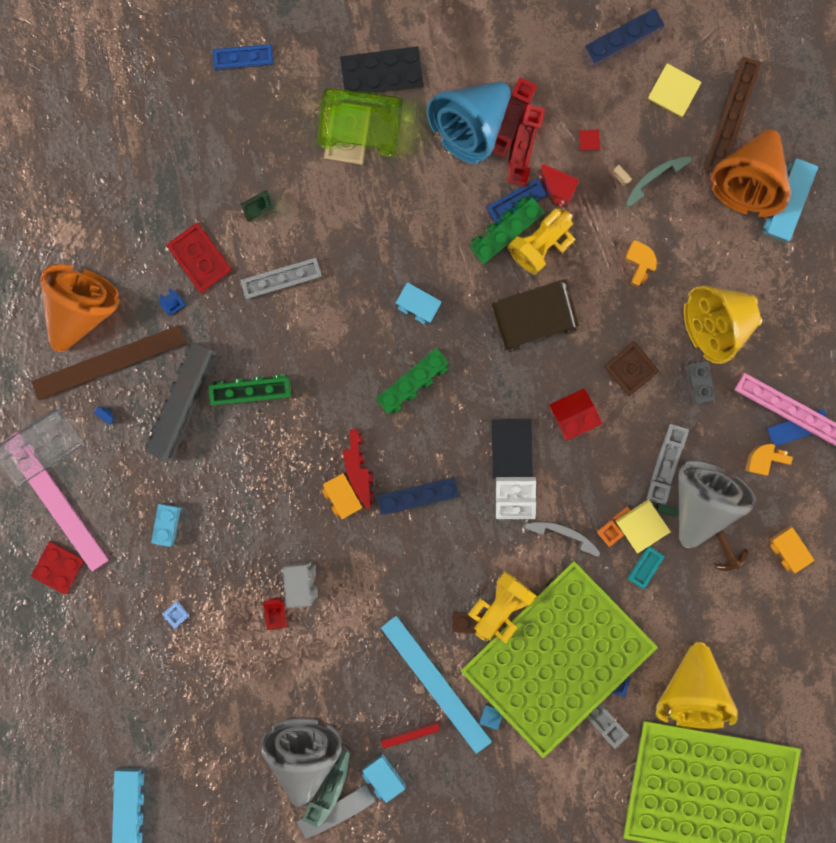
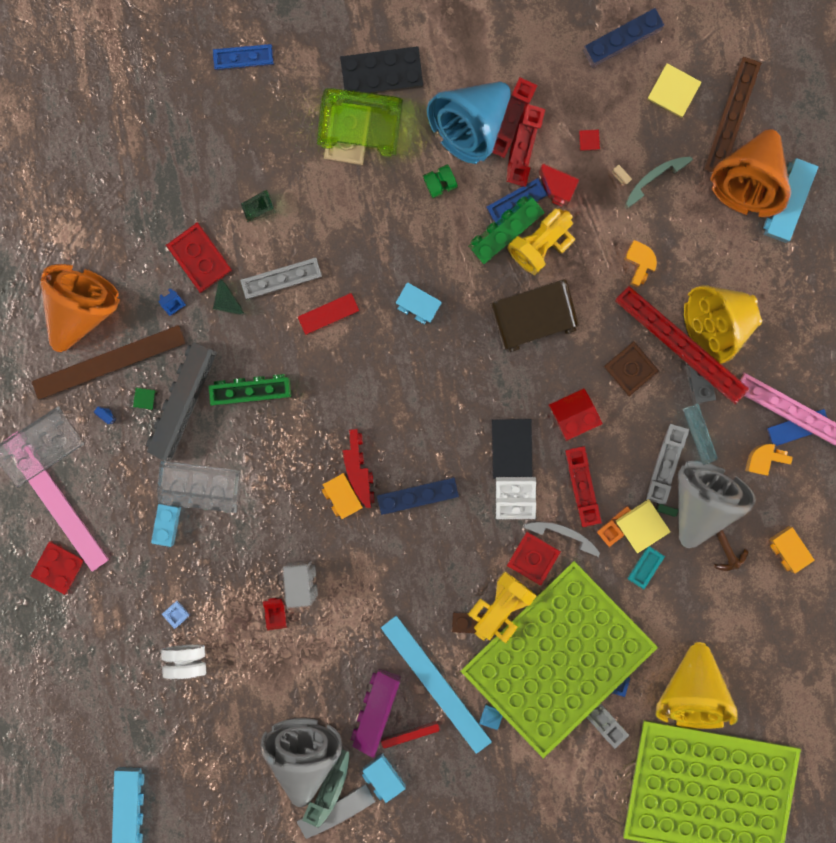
green brick [376,348,449,414] -> none
none -> green tile [133,388,156,410]
none -> clear slope [157,461,241,513]
none -> white wheel [161,644,207,679]
none -> clear green slope [213,279,246,316]
none -> red tile [298,293,359,335]
none -> magenta slope [350,669,401,758]
none -> green wheel [422,164,458,199]
none -> red plate [507,531,561,586]
none -> red slope [565,446,602,527]
none -> red tile [615,286,749,405]
none -> clear light blue tile [683,404,718,465]

